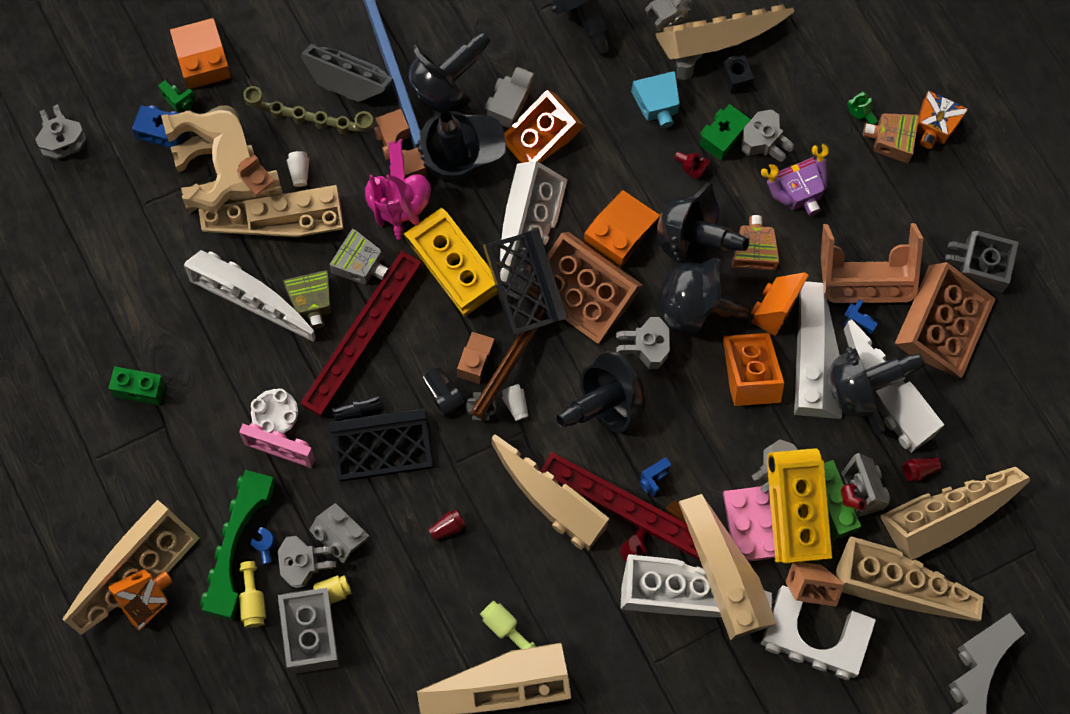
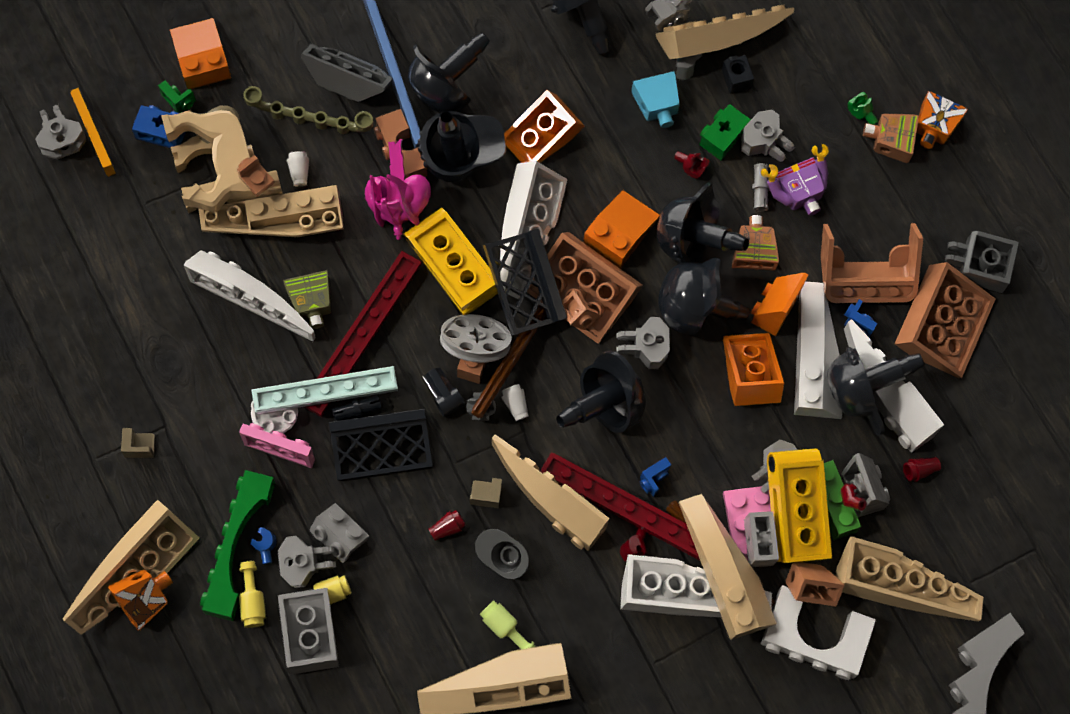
green brick [108,366,166,406] -> none
light grey torso [330,229,389,285] -> none
light grey hinge [485,67,534,128] -> none
tan wedge [881,467,1030,560] -> none
none -> light orange tile [71,88,116,177]
none -> dark tan panel [121,428,155,458]
none -> light aqua tile [252,366,398,414]
none -> light grey wedge [440,314,512,363]
none -> dark tan panel [470,478,502,508]
none -> dark grey piece [475,529,529,579]
none -> nougat bracket [562,289,599,330]
none -> light grey brick [744,511,779,567]
none -> light grey pin [752,163,770,211]

